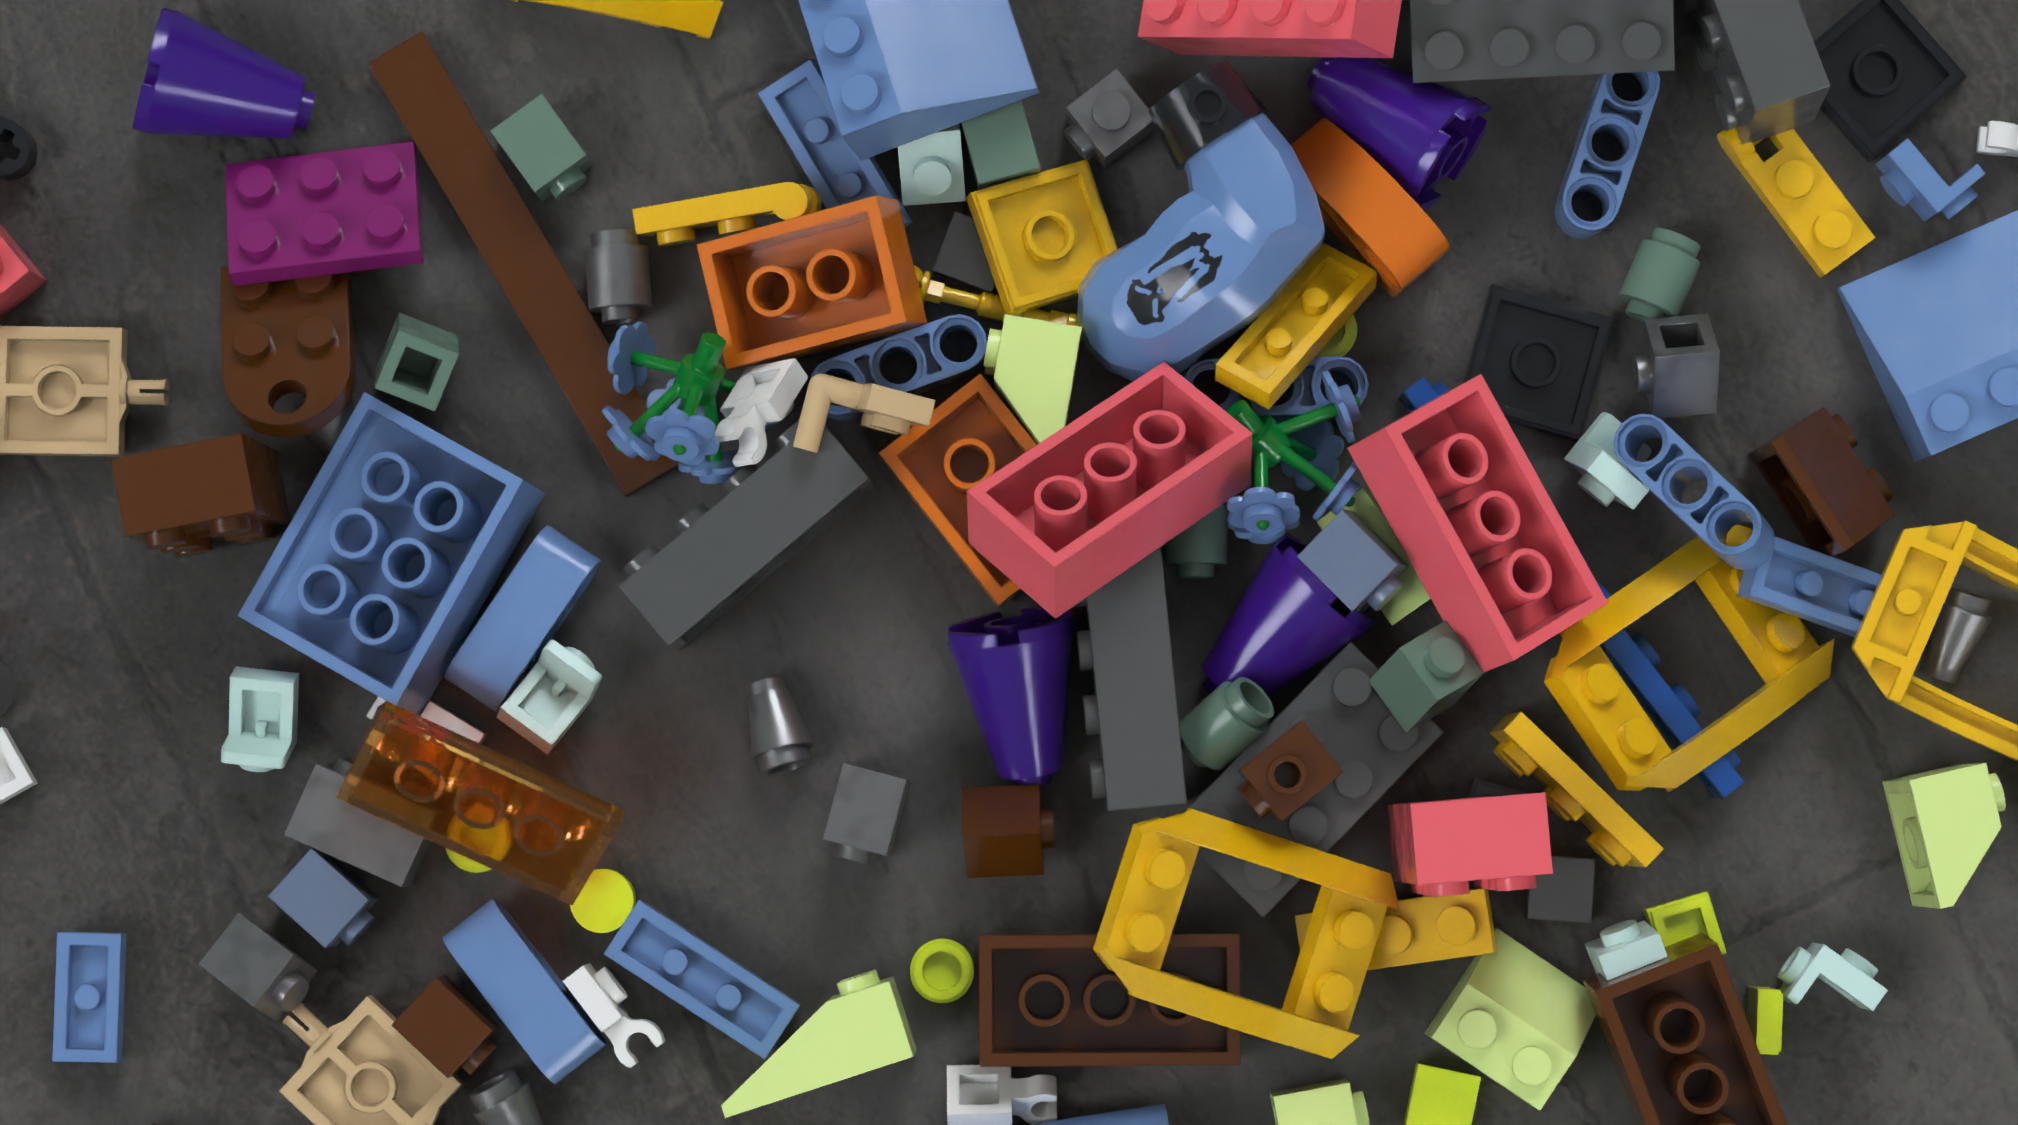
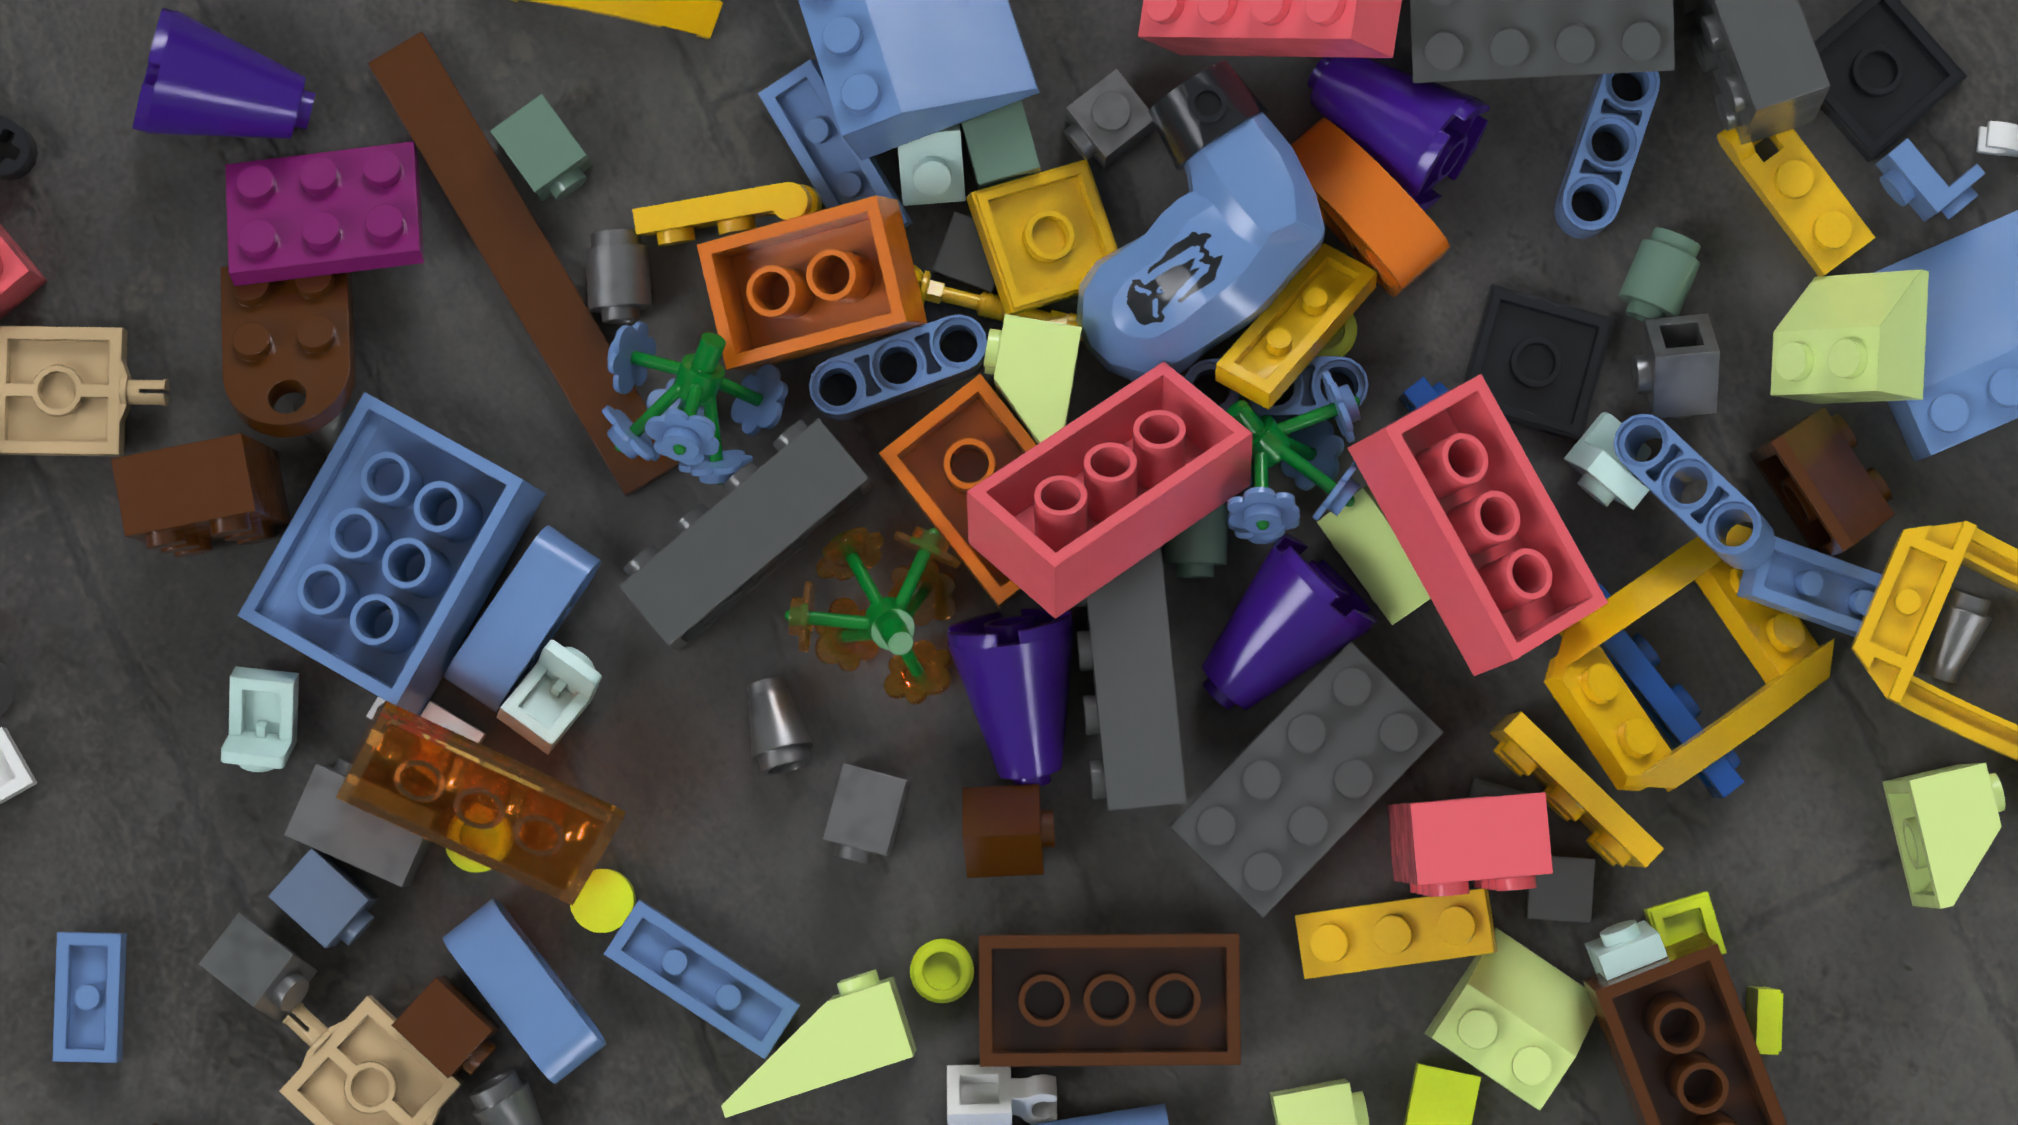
sand green brick [375,312,459,411] -> none
white plate [563,963,665,1068] -> none
white plate [714,358,808,467] -> none
tan plate [792,374,936,453] -> none
yellow wedge [1093,807,1400,1059] -> none
sand green brick [1179,677,1274,770] -> none
reddish brown brick [1237,720,1343,821] -> none
sand blue brick [1297,510,1409,612] -> none
sand green brick [1369,621,1484,733] -> none
light aqua bracket [1777,942,1888,1011] -> none
none -> clear orange plant [785,526,960,705]
none -> yellowish green slope [1770,269,1929,404]

